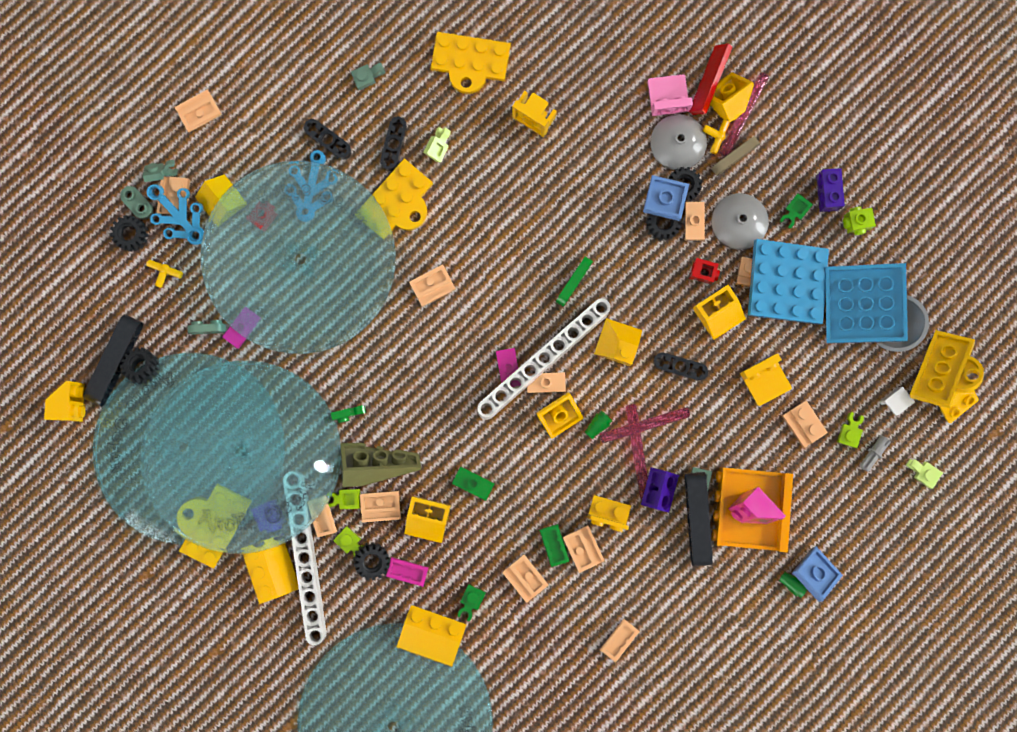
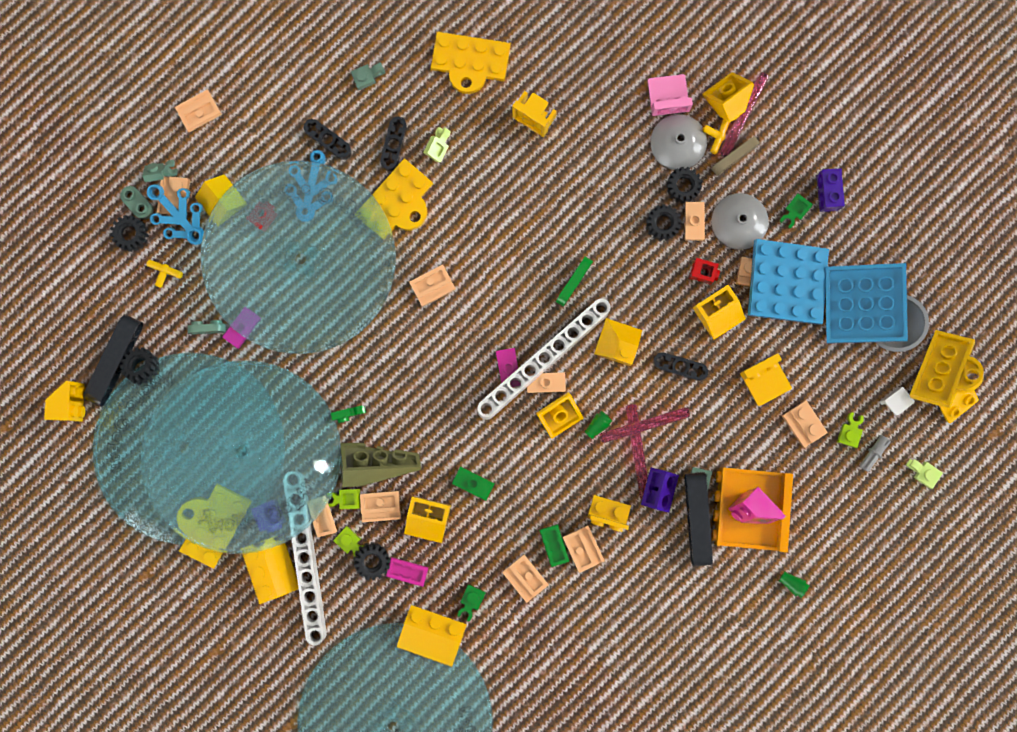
light nougat plate [600,618,640,663] -> none
medium blue plate [643,175,689,221] -> none
red tile [689,43,732,115] -> none
medium blue plate [792,546,843,602] -> none
lime brick [843,207,876,236] -> none

